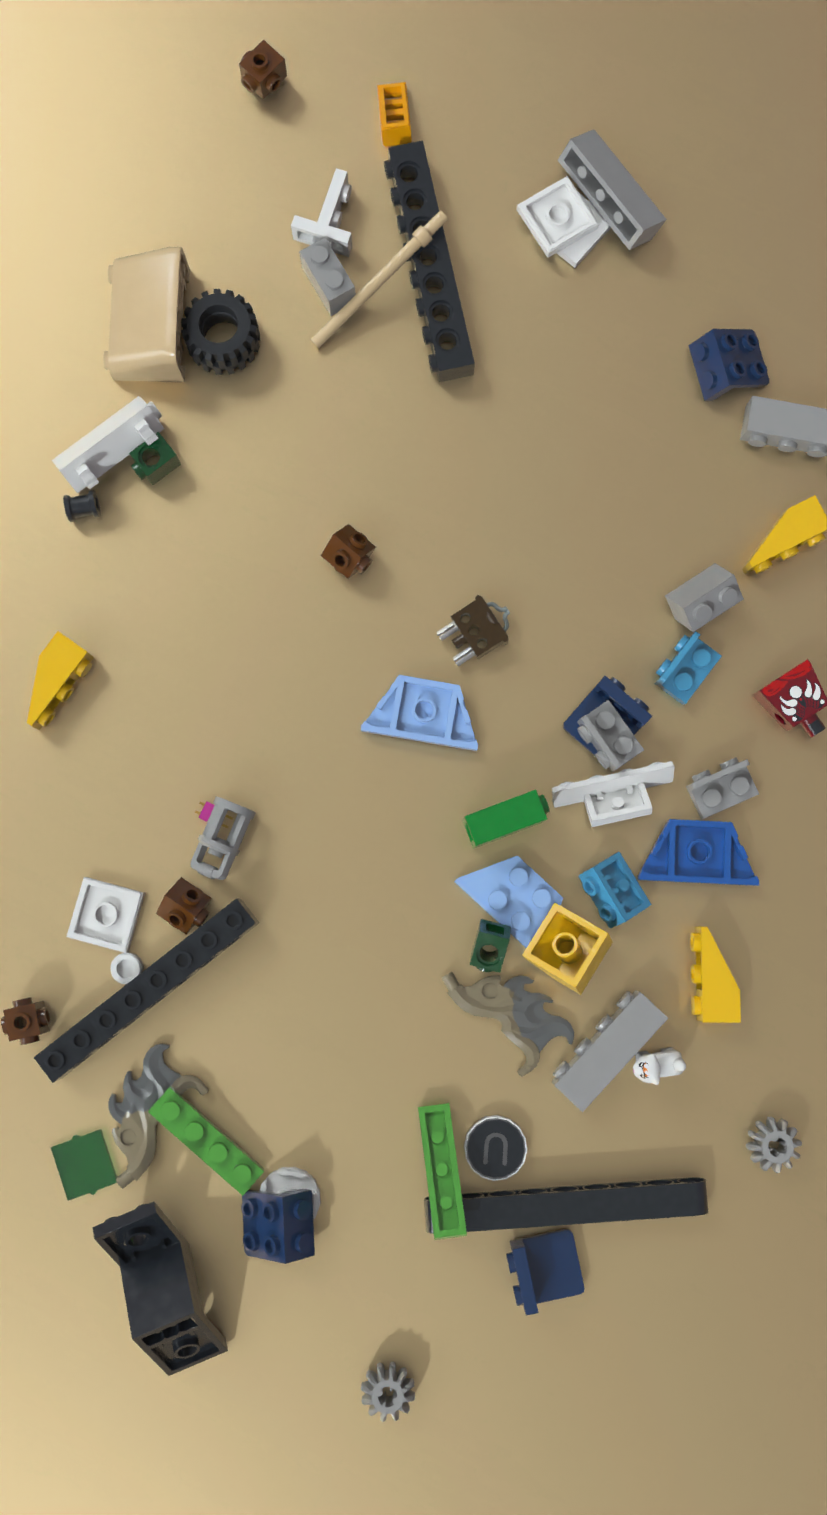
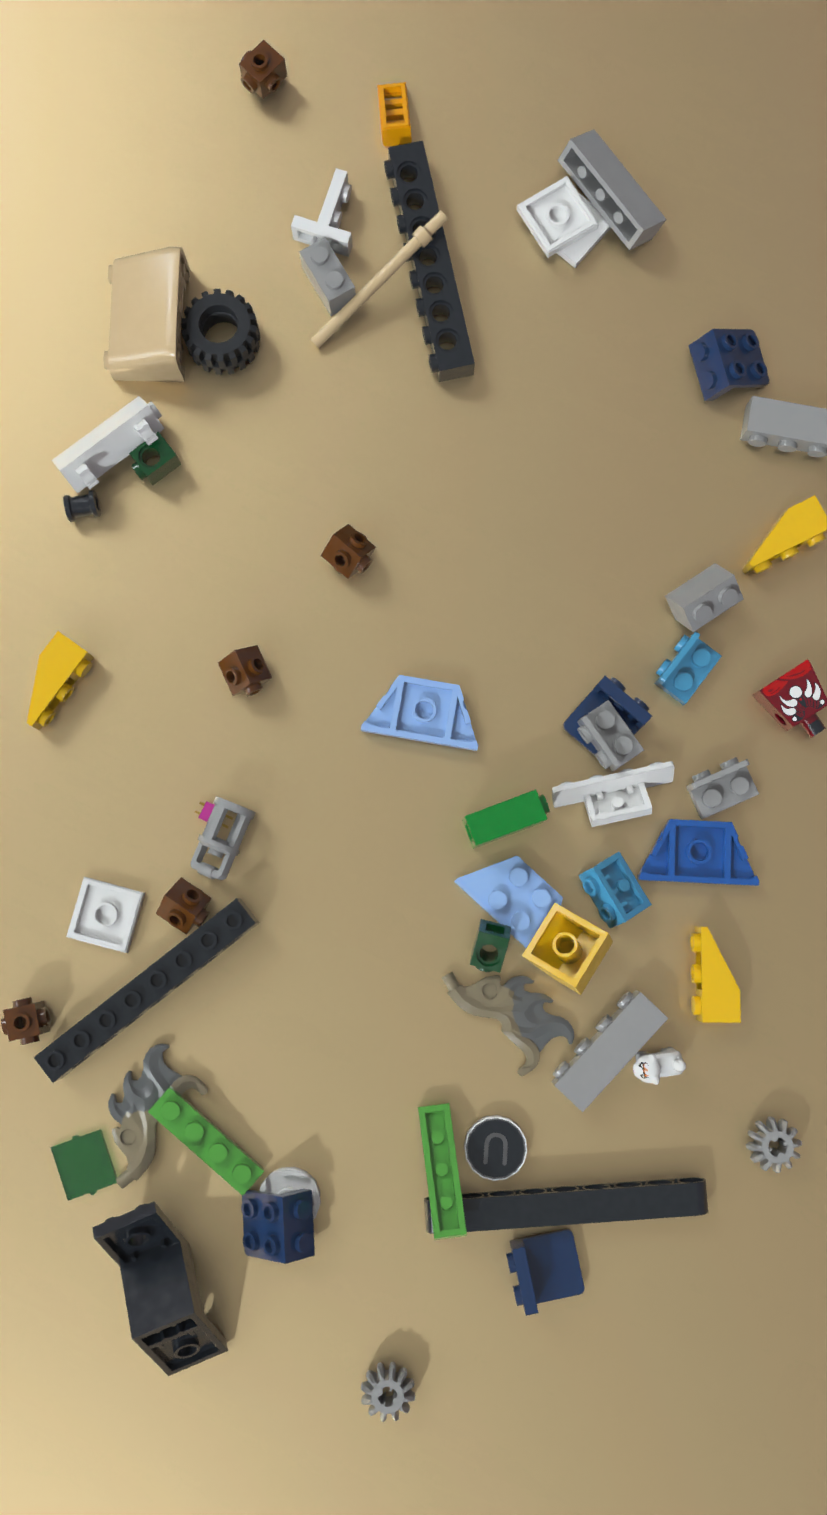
white tile [110,953,144,984] -> none
dark brown piece [437,595,510,666] -> none
none -> reddish brown brick [218,645,272,697]

